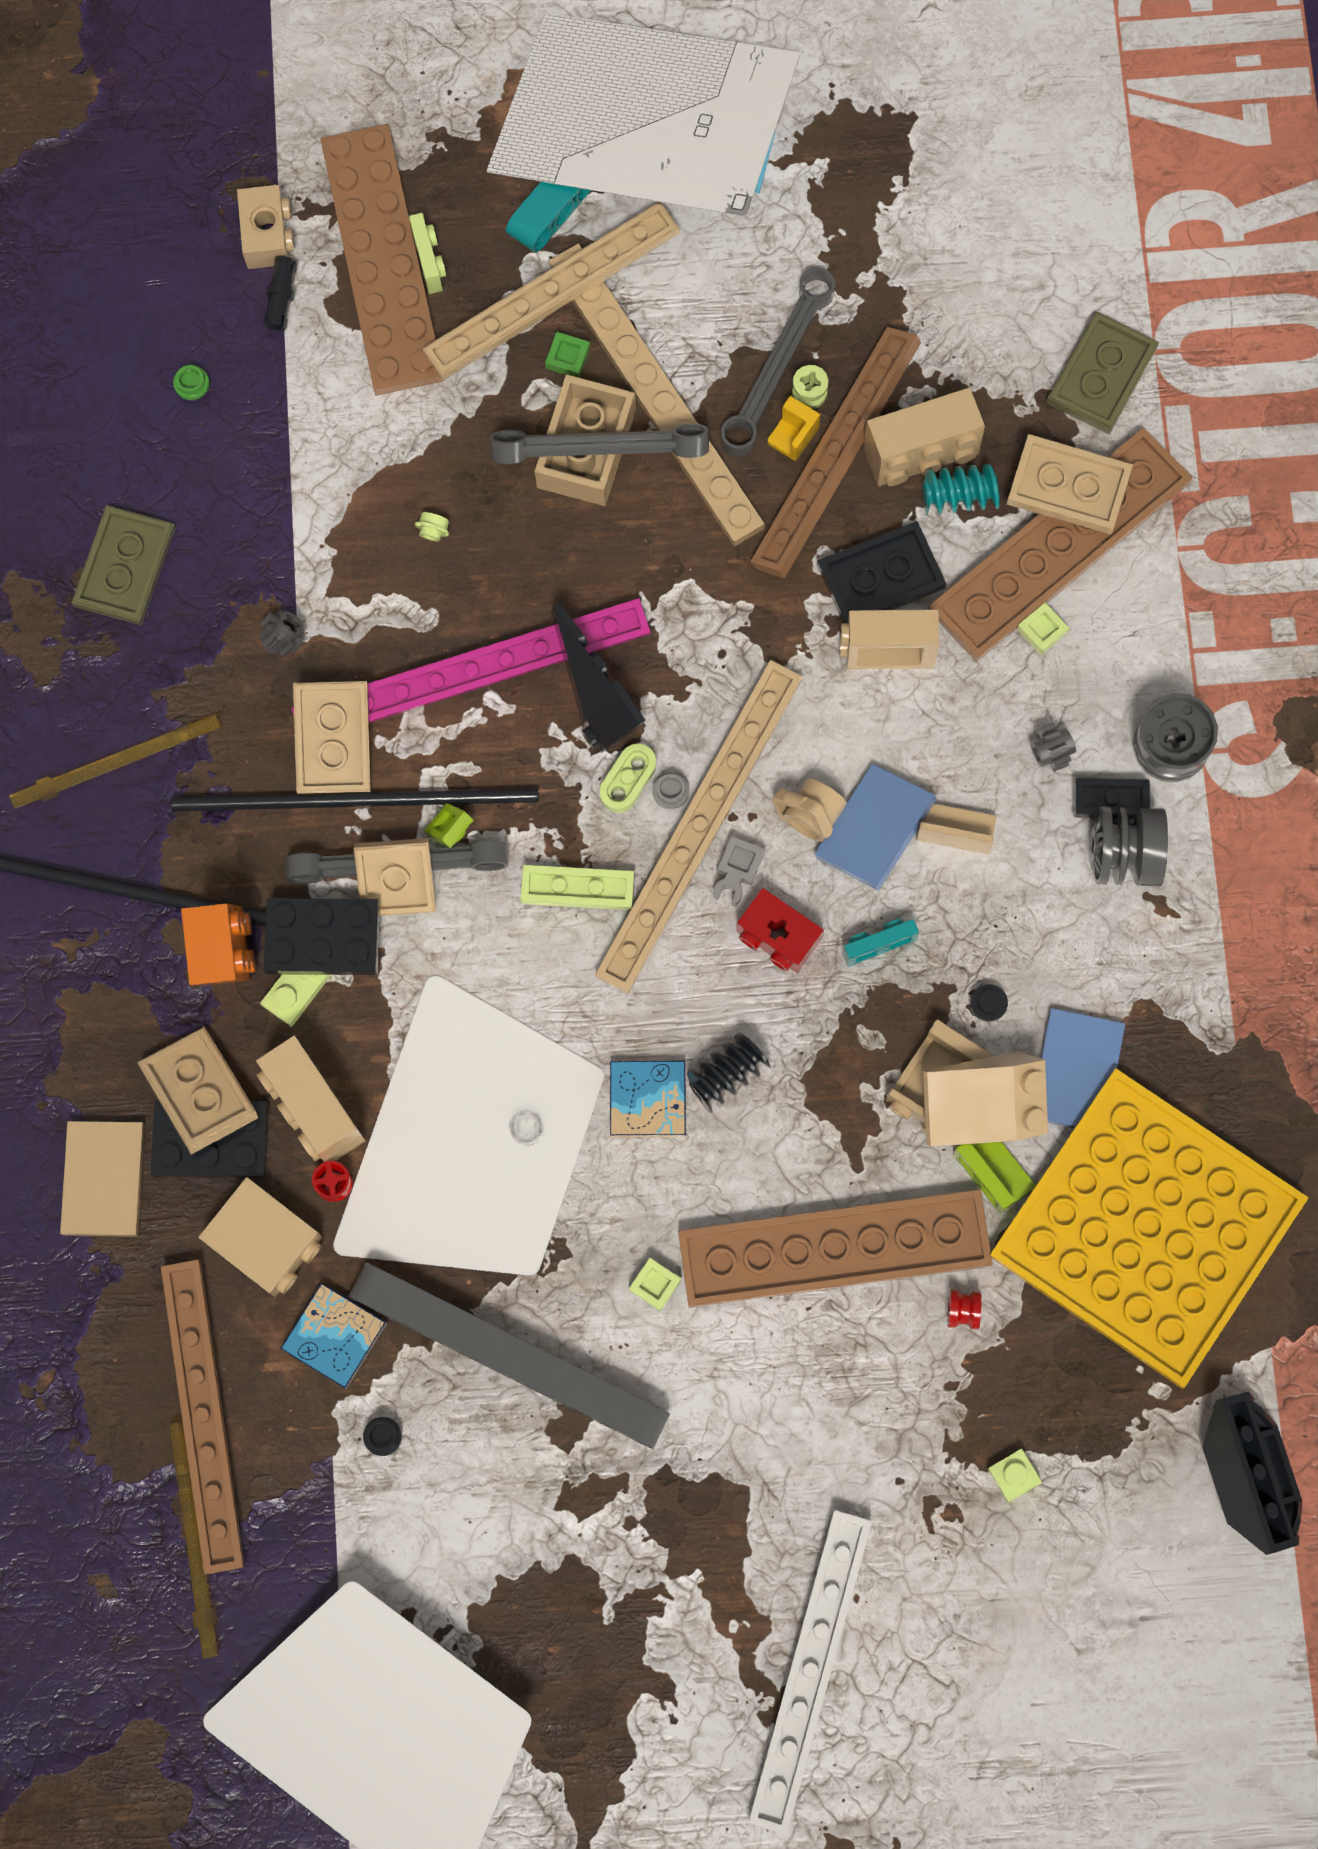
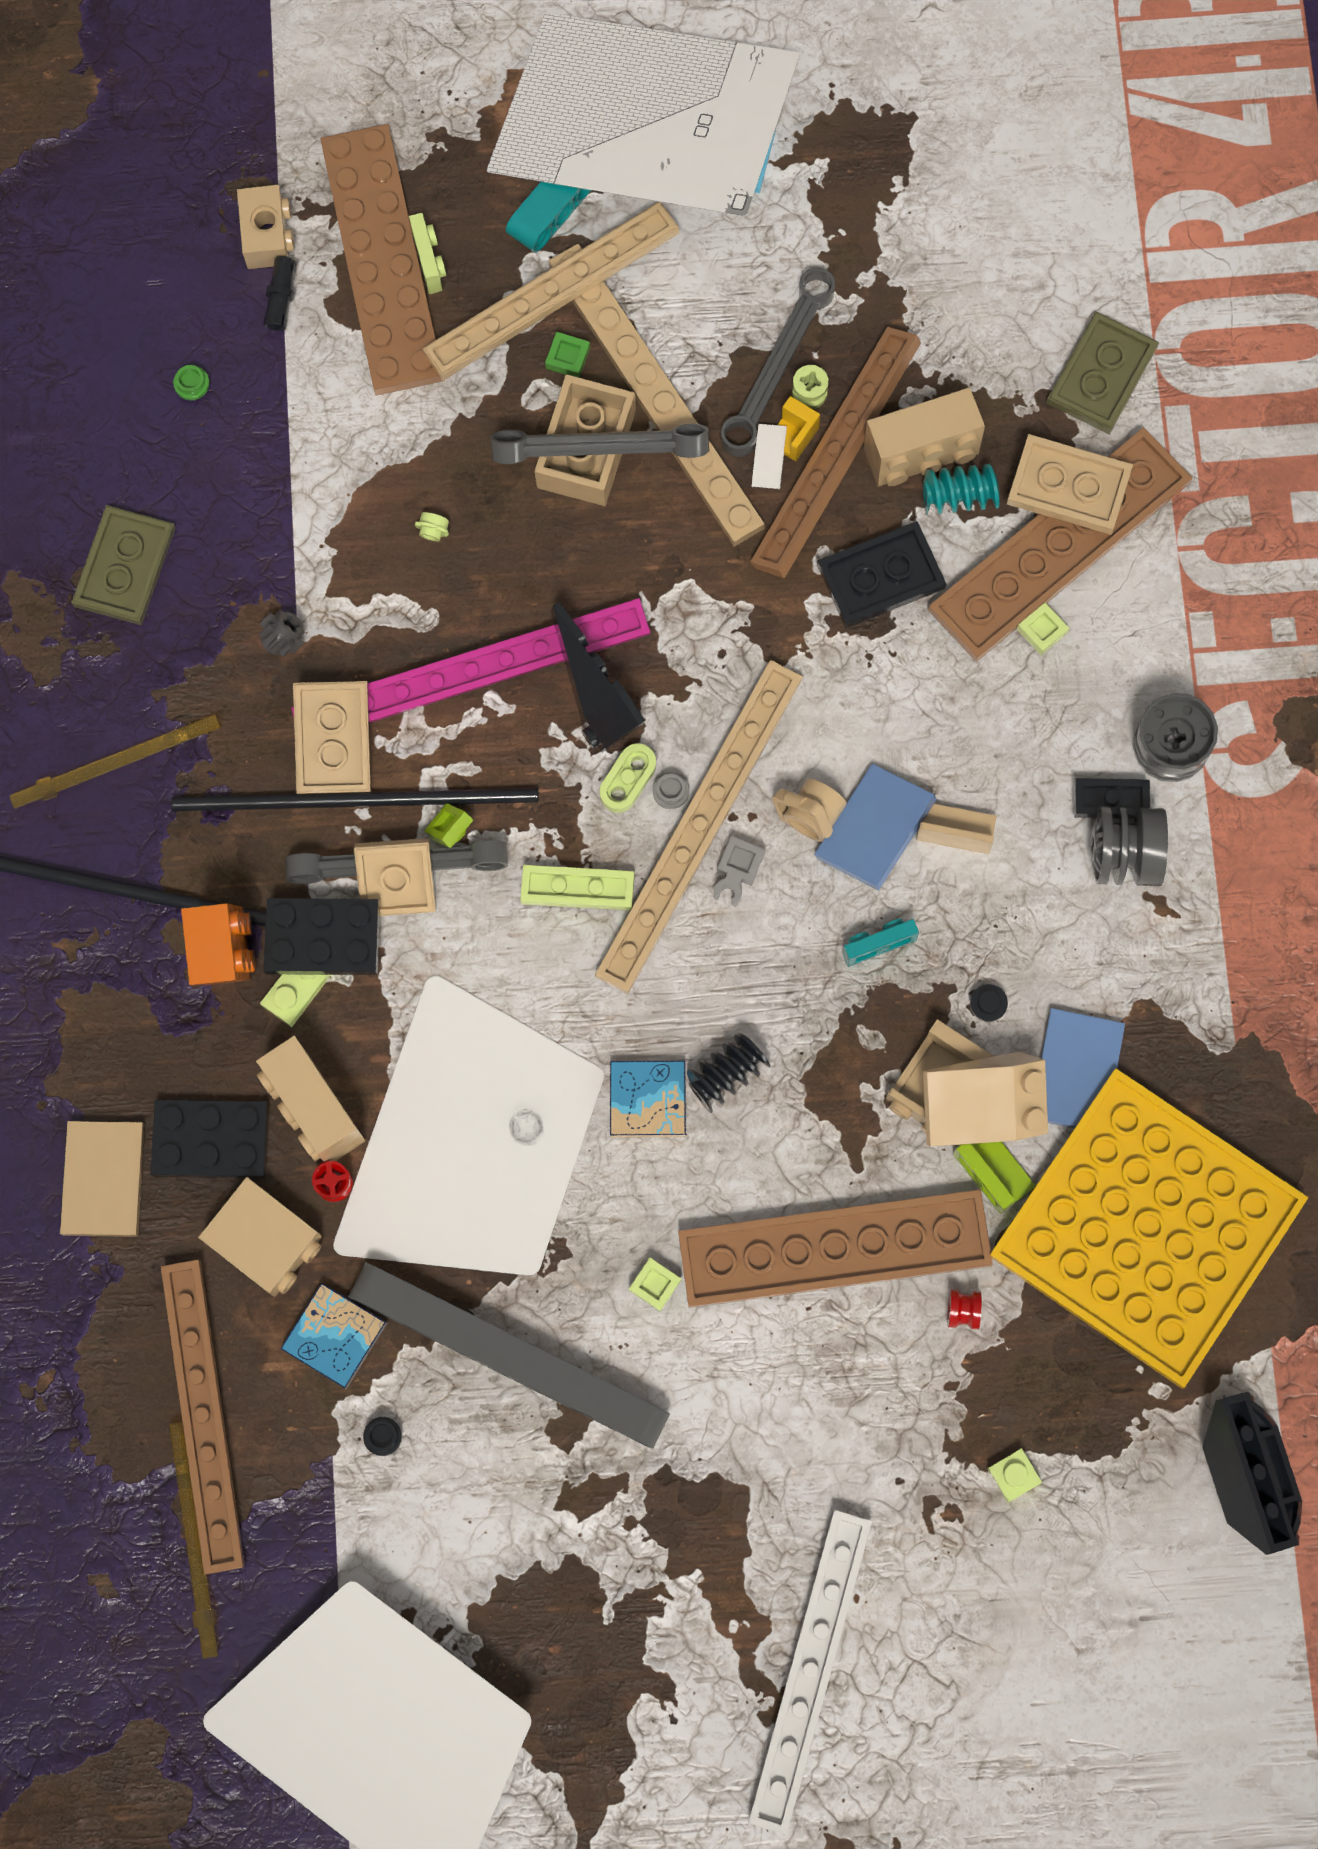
tan tile [138,1027,258,1154] -> none
red brick [736,888,824,973] -> none
tan window [839,610,939,669] -> none
flat silver gear [1031,723,1076,772] -> none
none -> white sticker [751,424,787,489]

